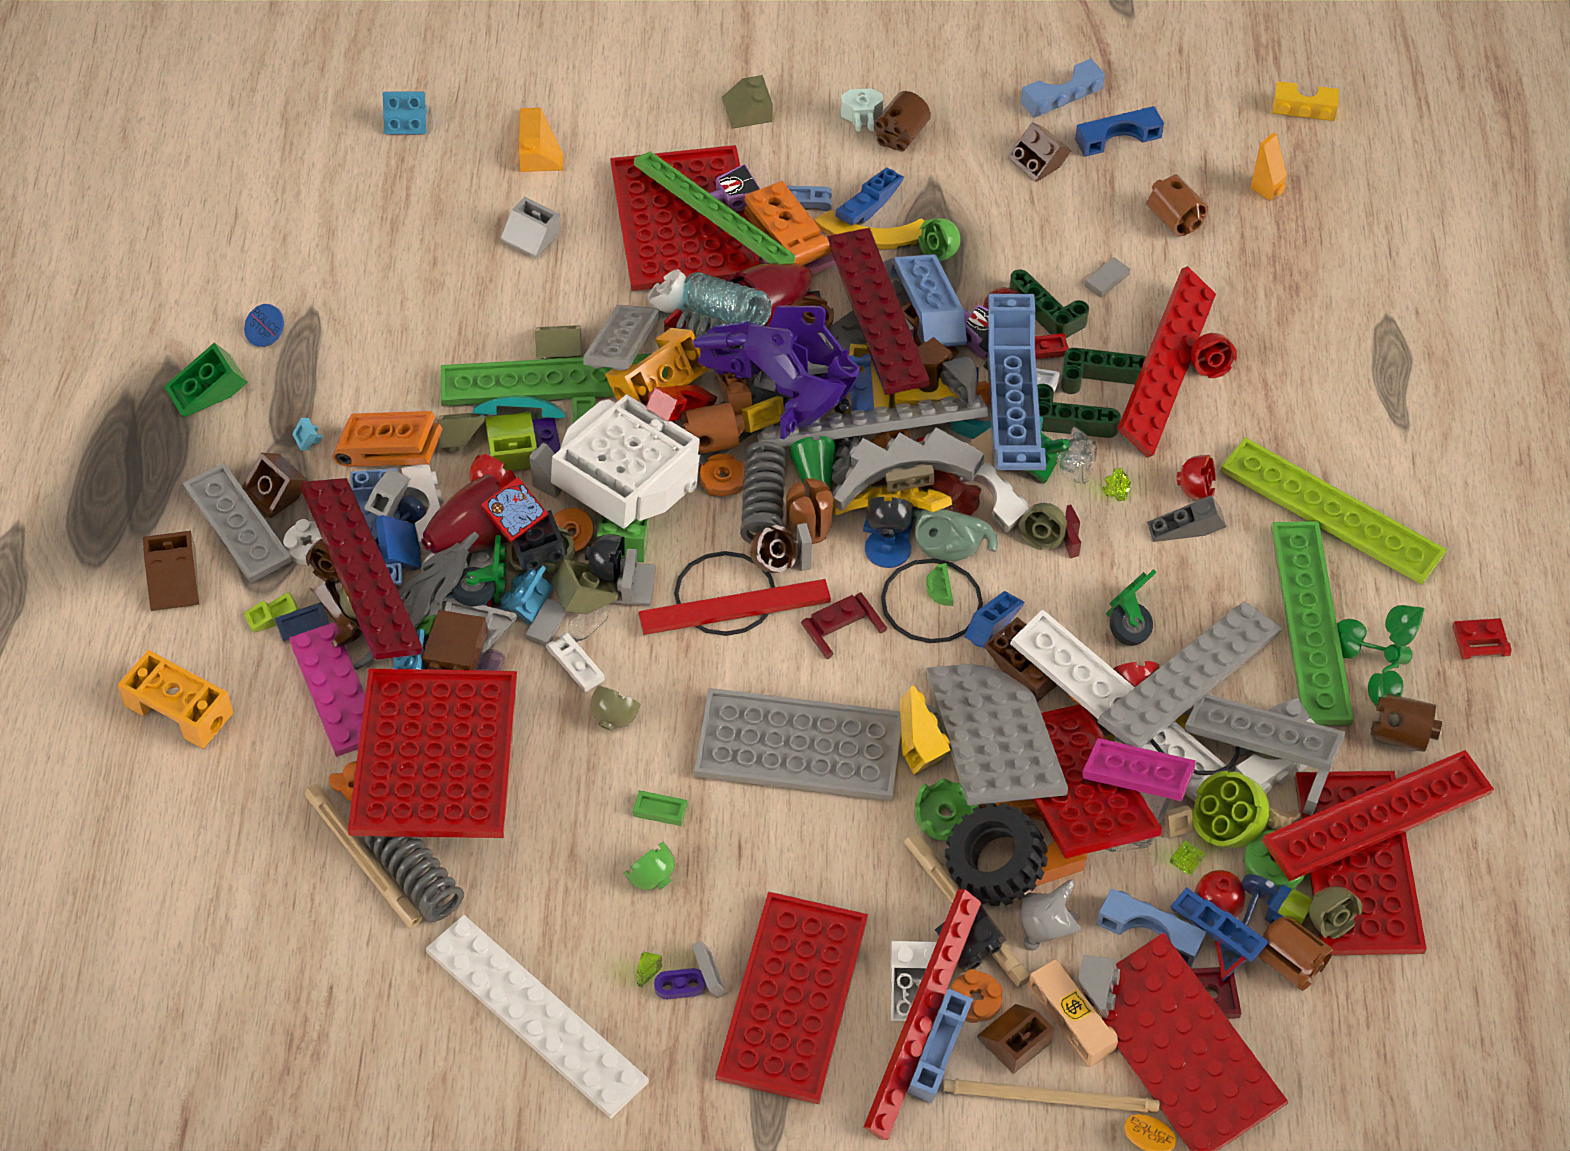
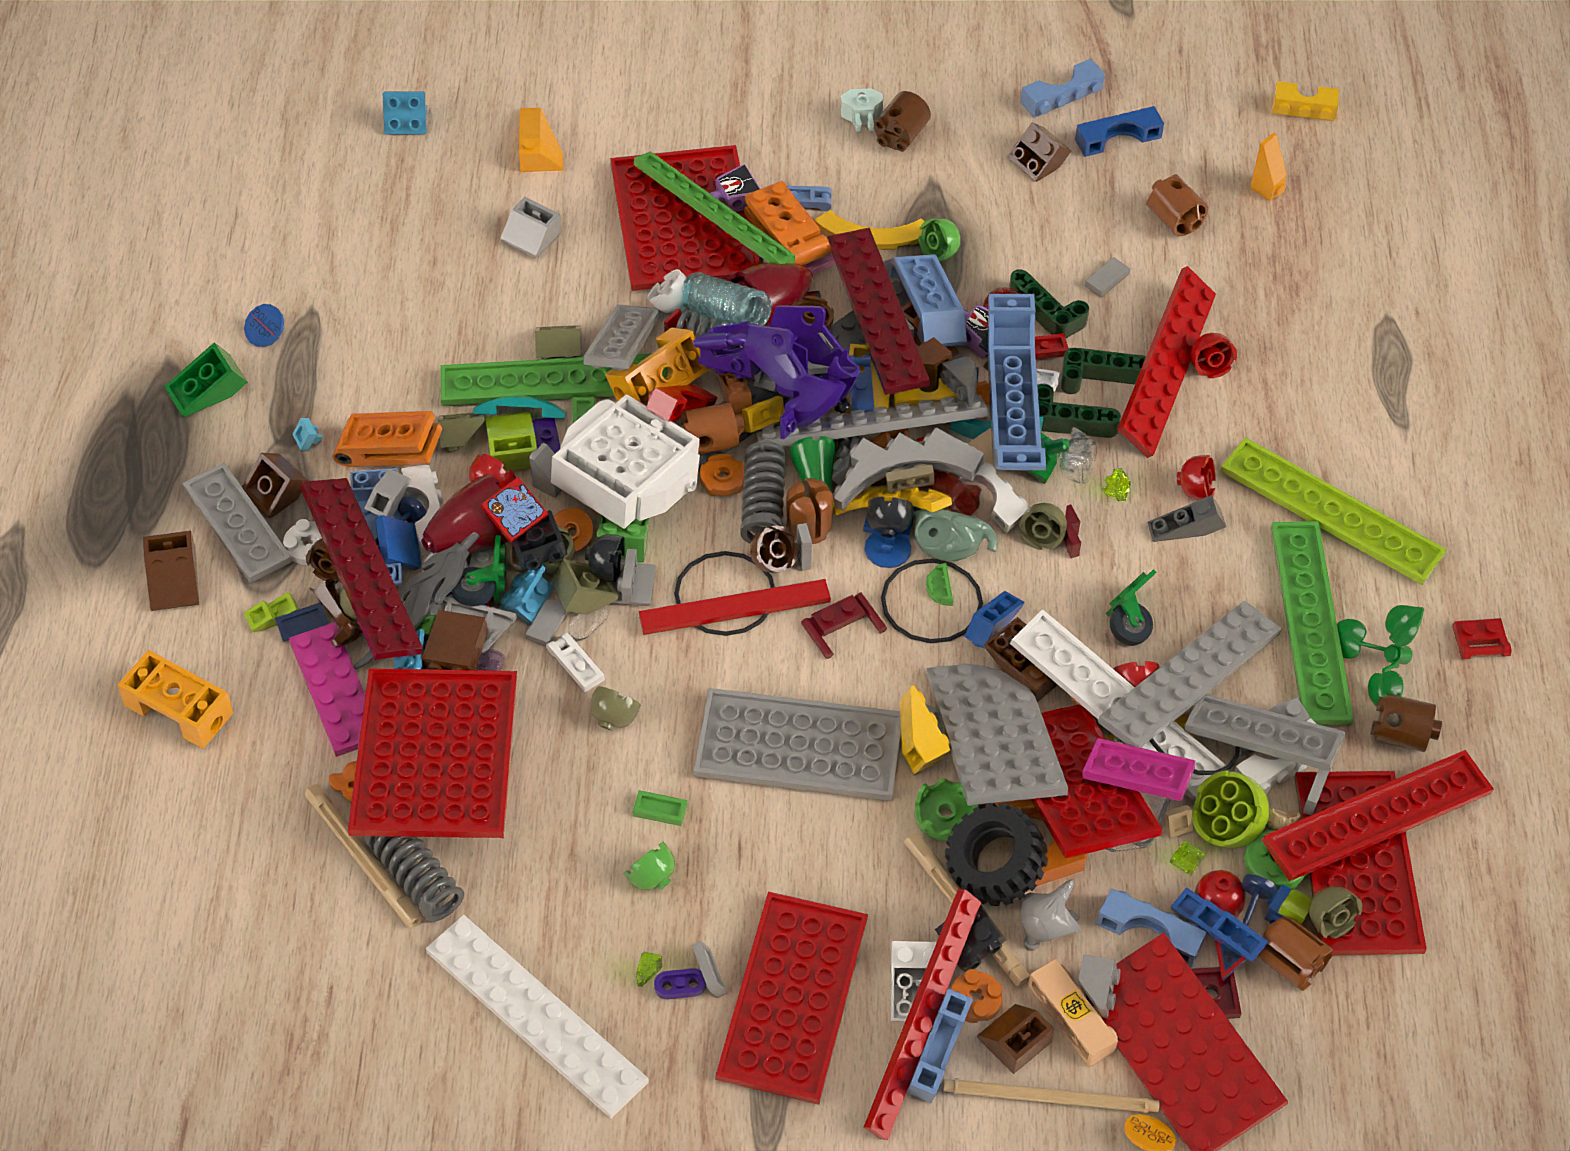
olive slope [722,75,773,129] -> none
blue slope [835,167,904,226] -> none

